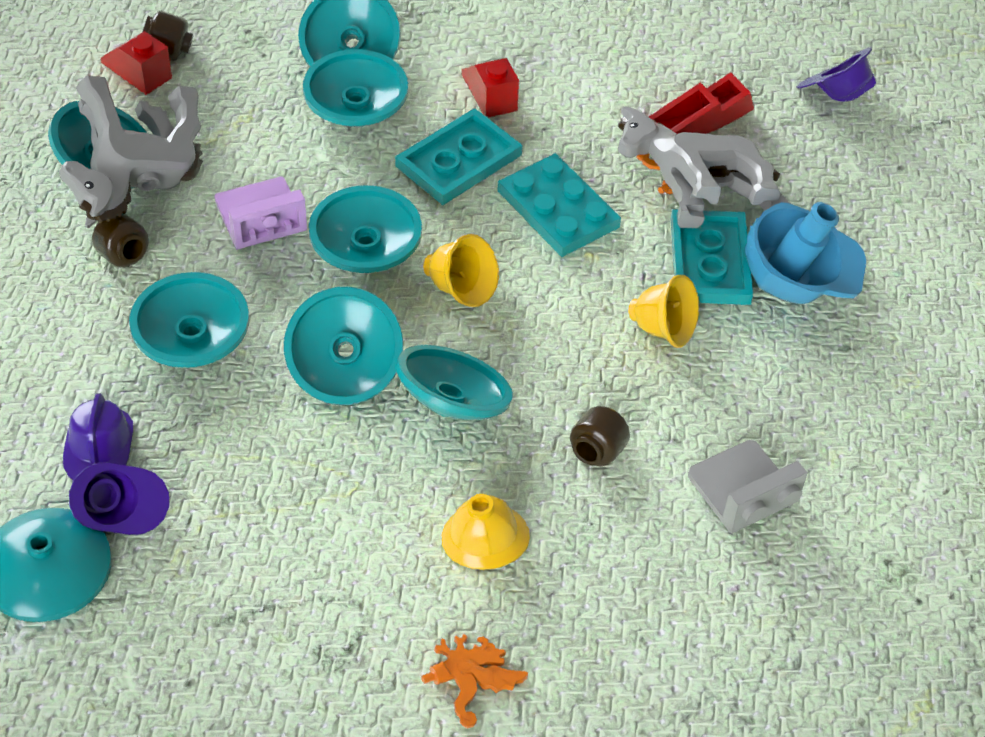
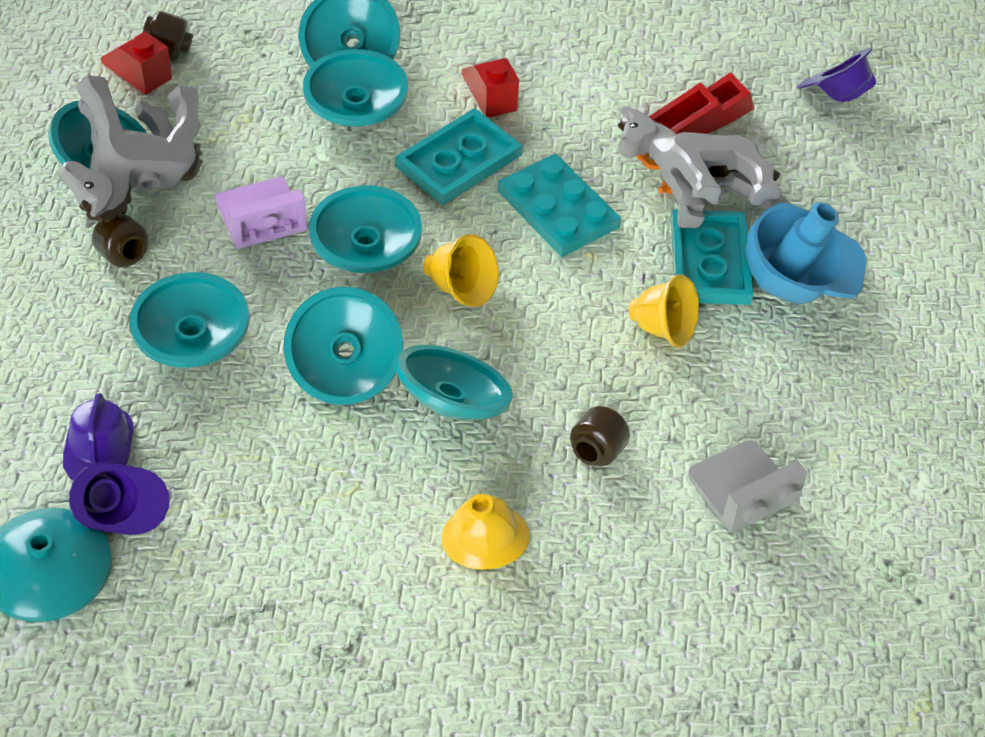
orange piece [421,634,528,728] -> none

